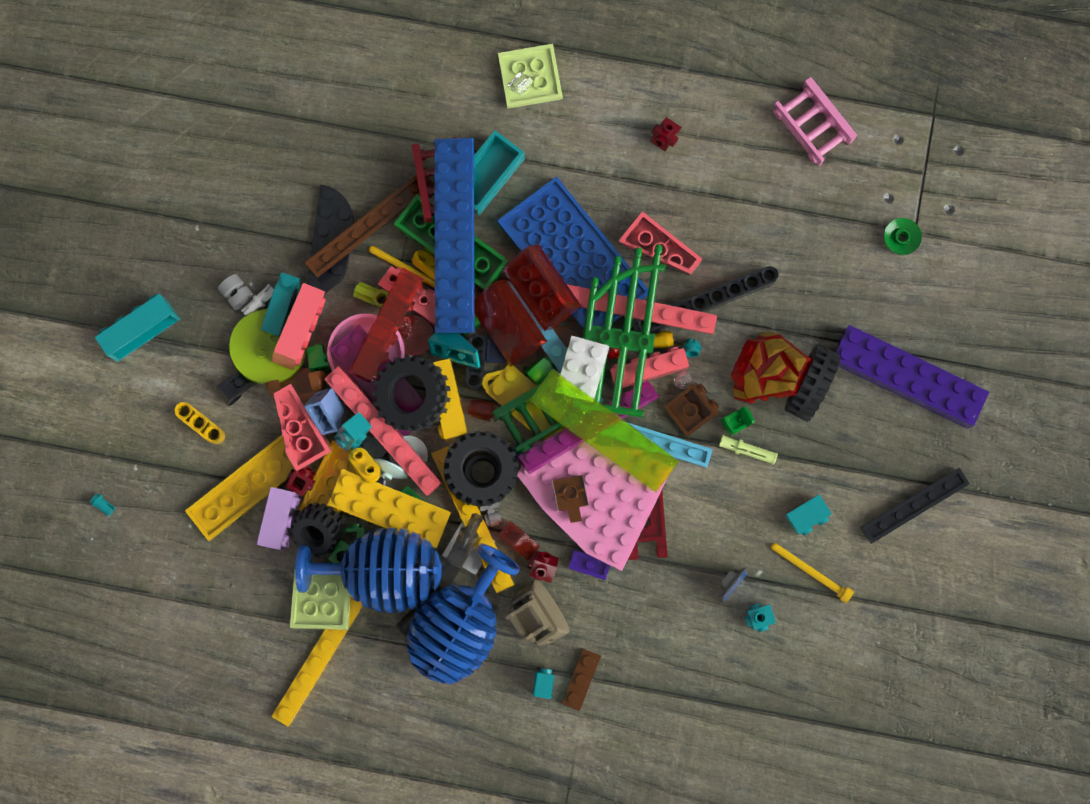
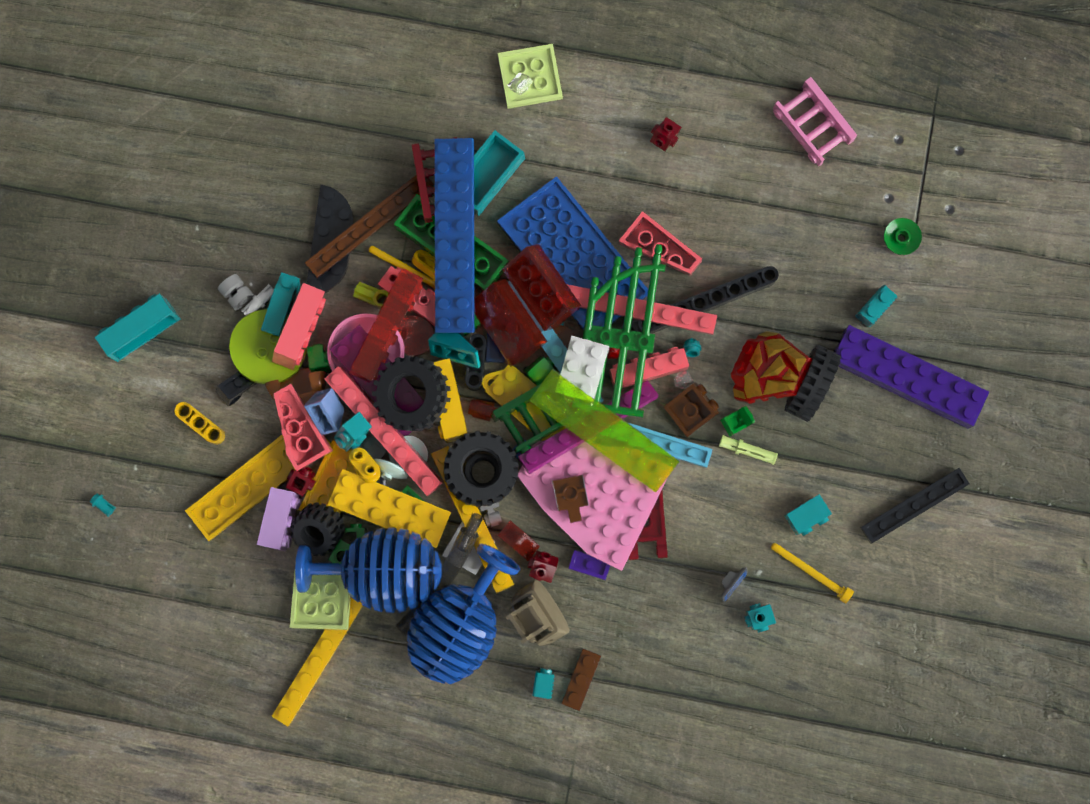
yellow cone [654,330,674,348] -> none
none -> teal brick [855,285,897,327]

